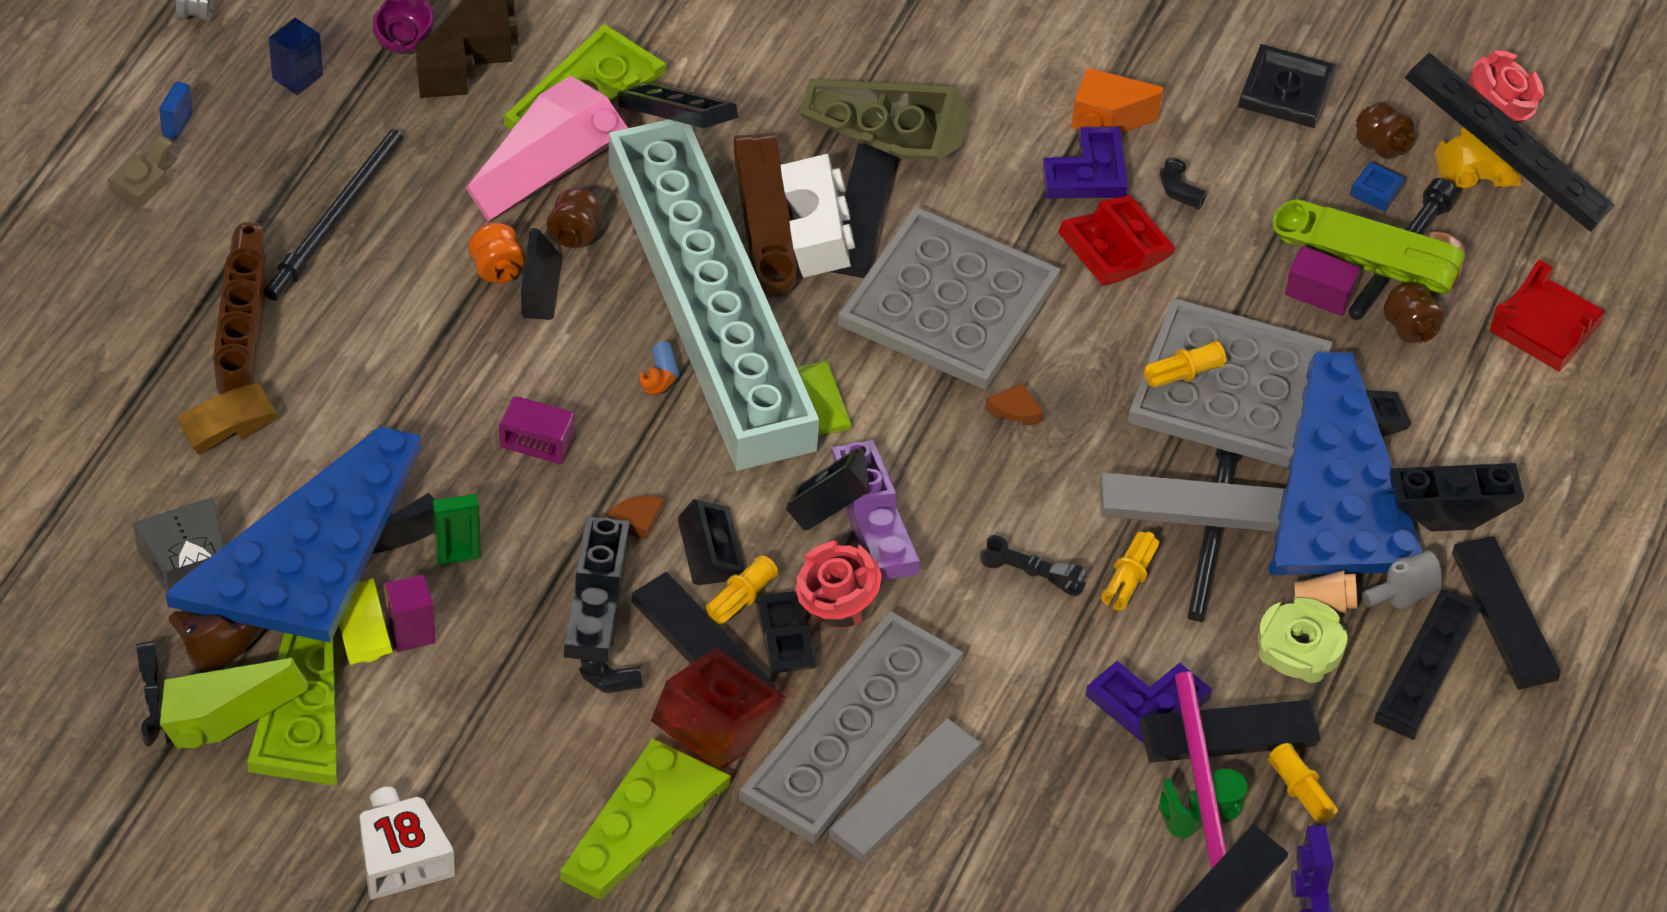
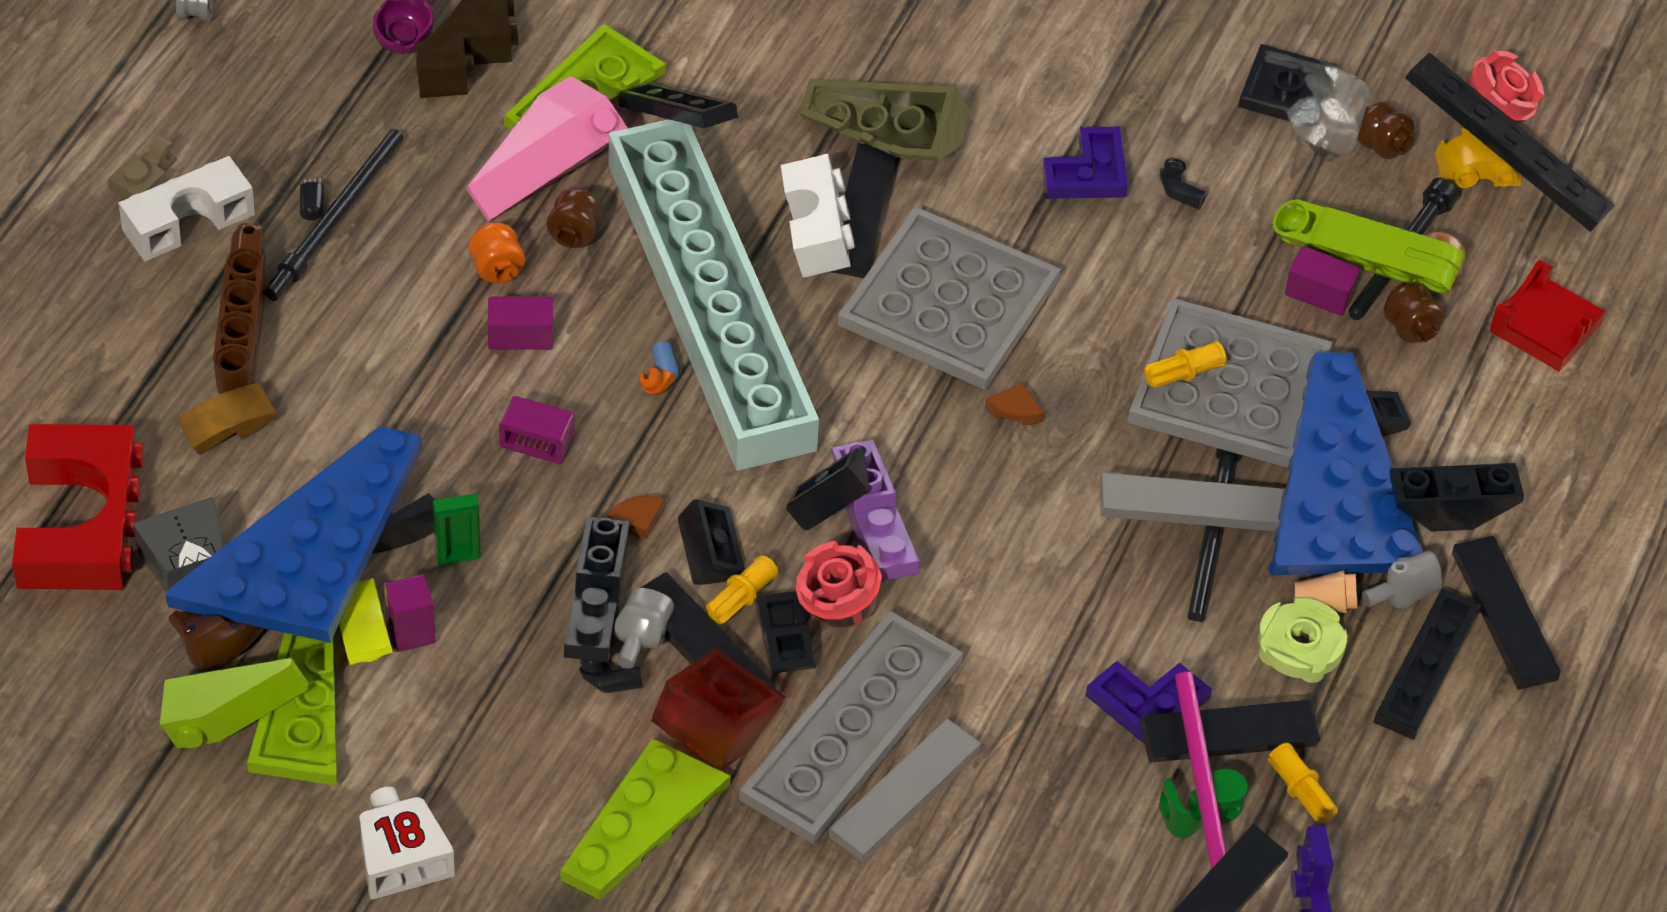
black piece [136,641,171,746] -> none
blue tile [159,81,193,140] -> none
clear blue piece [269,17,323,95] -> none
black slope [521,228,562,320] -> none
reddish brown piece [734,133,797,297] -> none
lime slope [796,361,851,436] -> none
black piece [980,535,1086,596] -> none
red slope [1058,195,1176,286] -> none
orange slope [1071,68,1164,133] -> none
yellow axle [1101,531,1159,611] -> none
blue tile [1350,162,1405,212] -> none
none -> red arch [12,424,144,590]
none -> white arch [118,156,255,262]
none -> black piece [299,178,325,221]
none -> magenta piece [487,296,553,350]
none -> light grey piece [613,587,674,669]
none -> clear piece [1287,58,1372,162]

